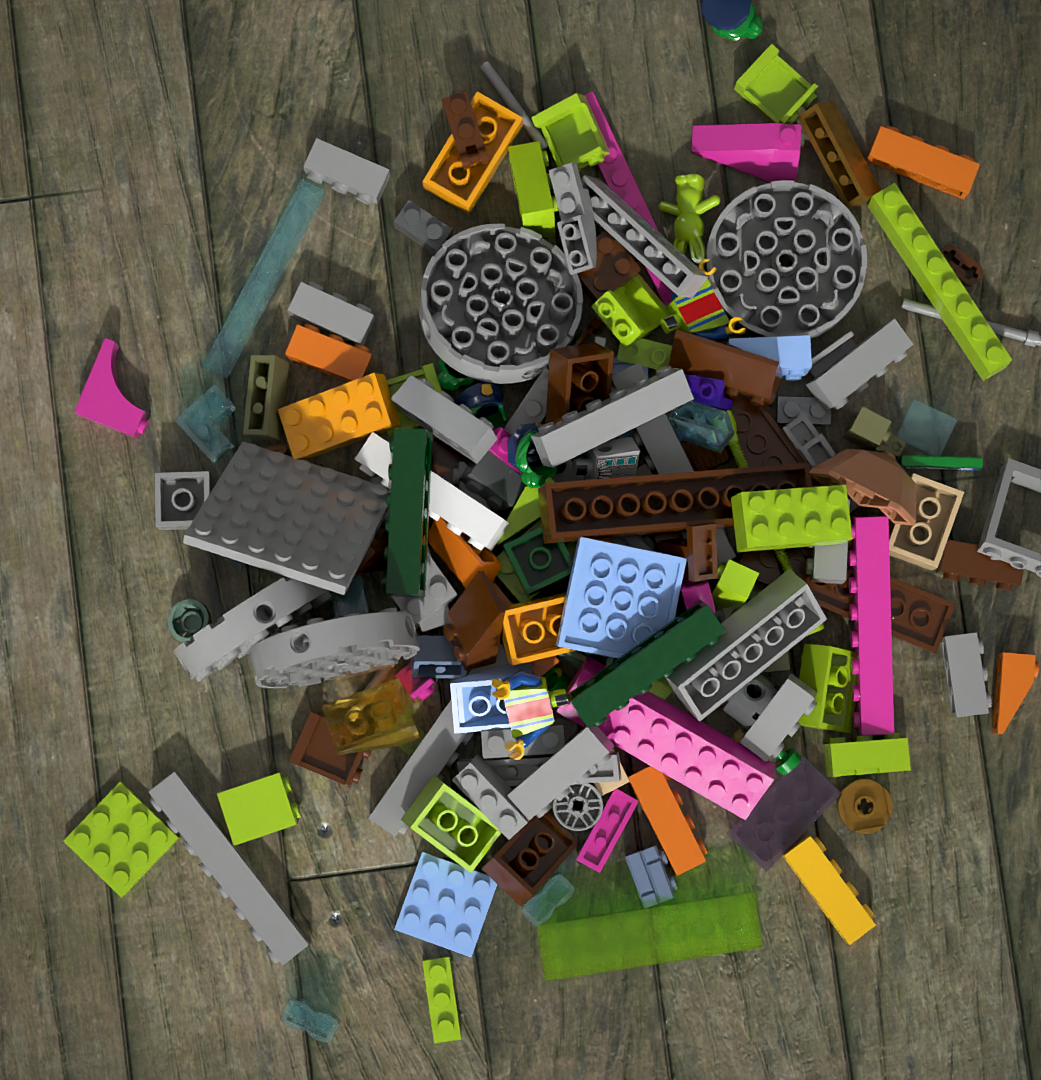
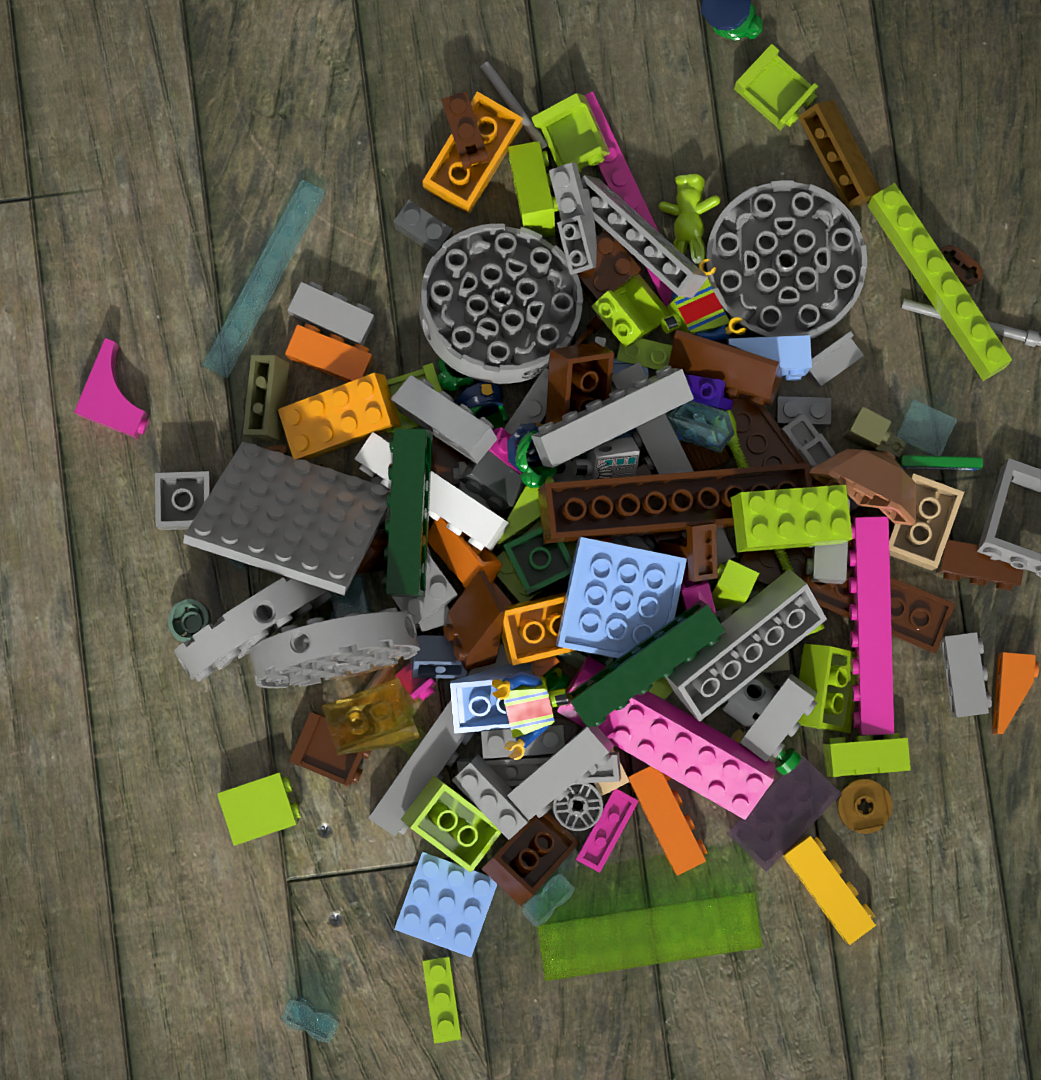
lime plate [63,781,180,898] -> none
light grey brick [149,771,311,966] -> none
clear light blue brick [175,384,236,464] -> none
light grey brick [303,138,391,205] -> none
sand blue brick [624,845,678,909] -> none
dark pink wedge [691,123,801,183] -> none
light grey brick [806,319,914,410] -> none
orange brick [866,126,980,200] -> none

